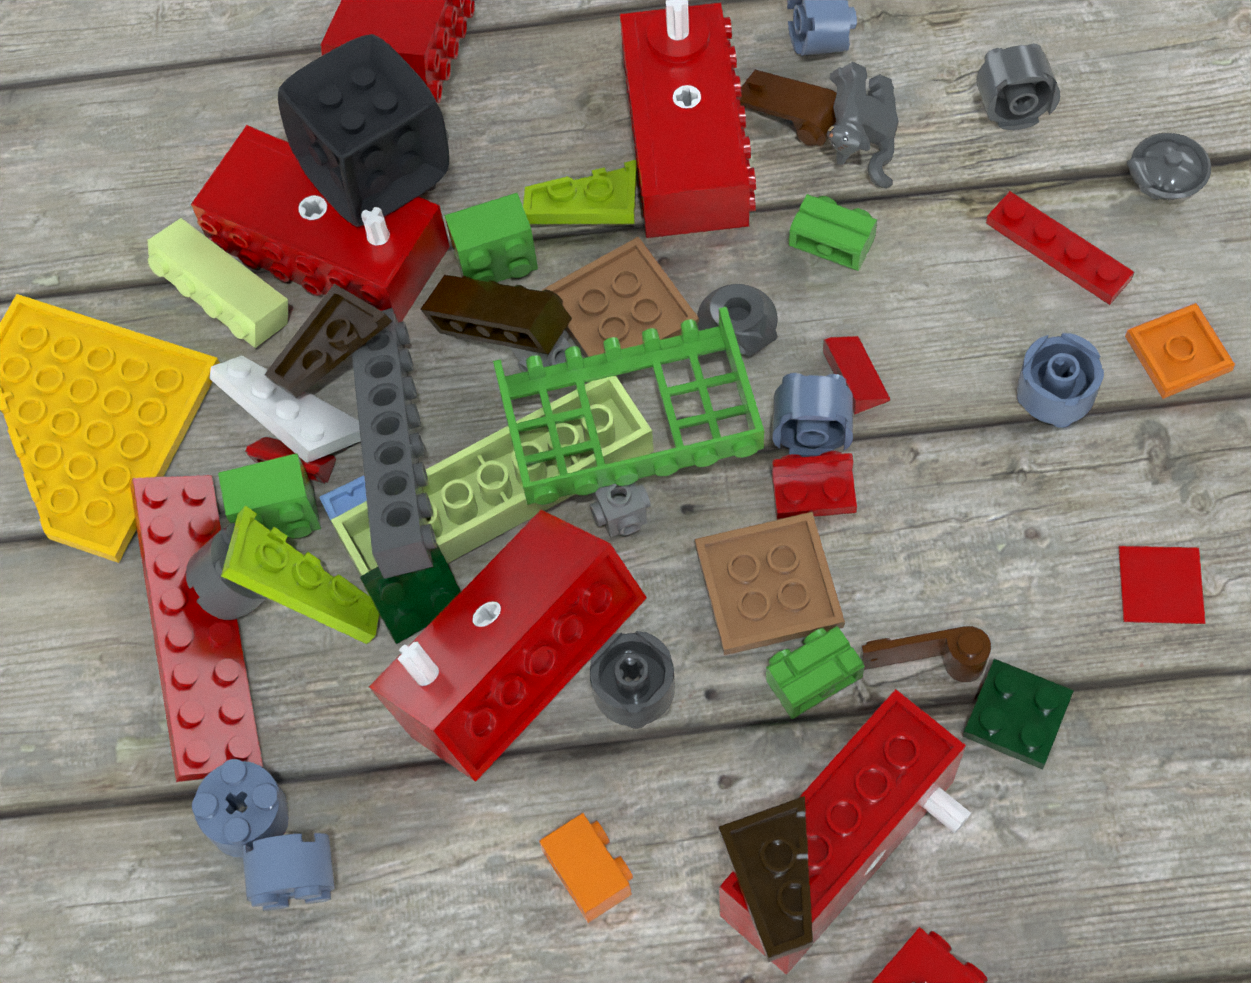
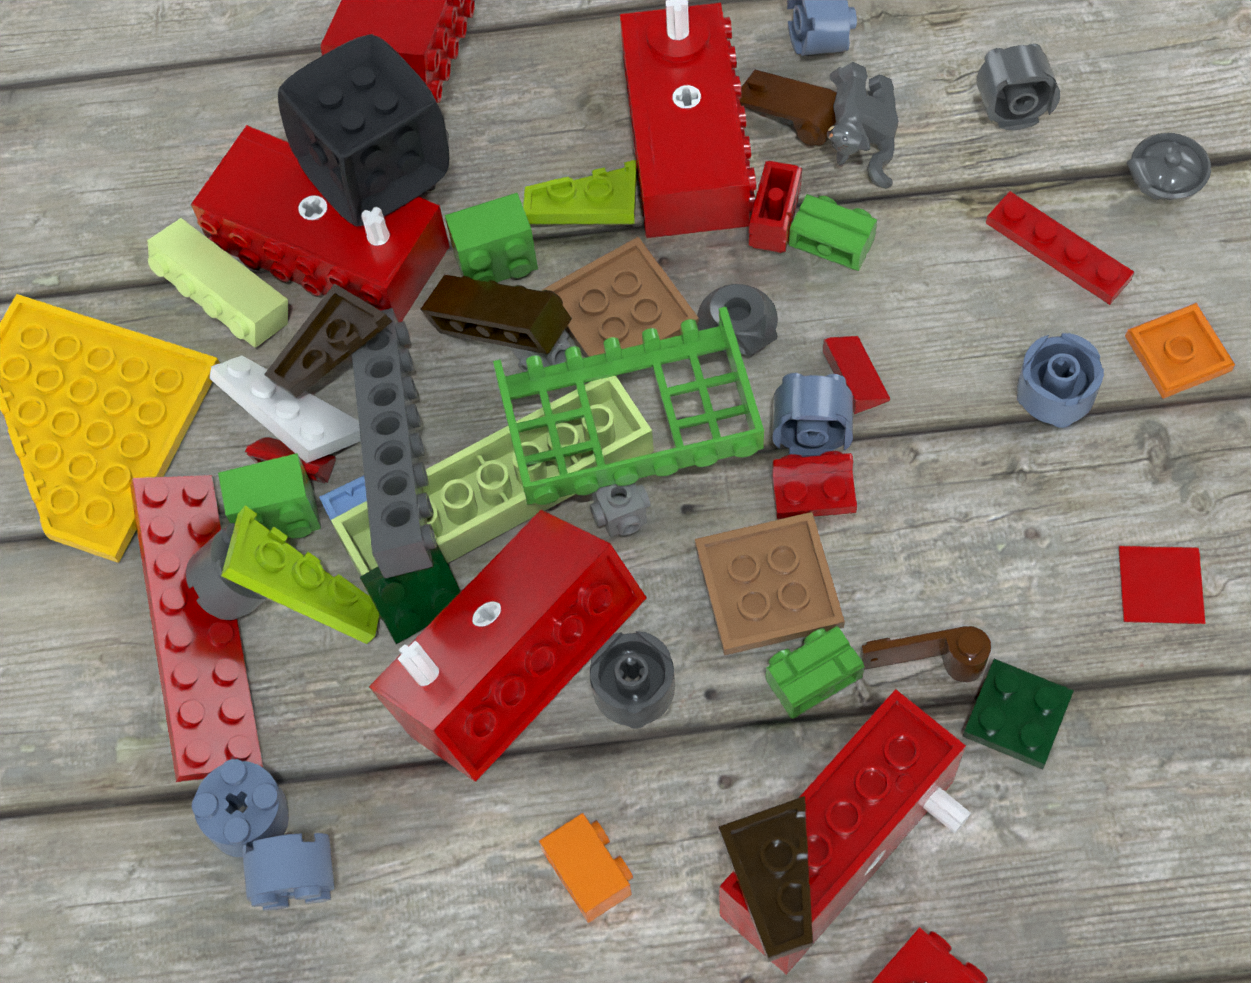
none -> red brick [749,161,802,253]

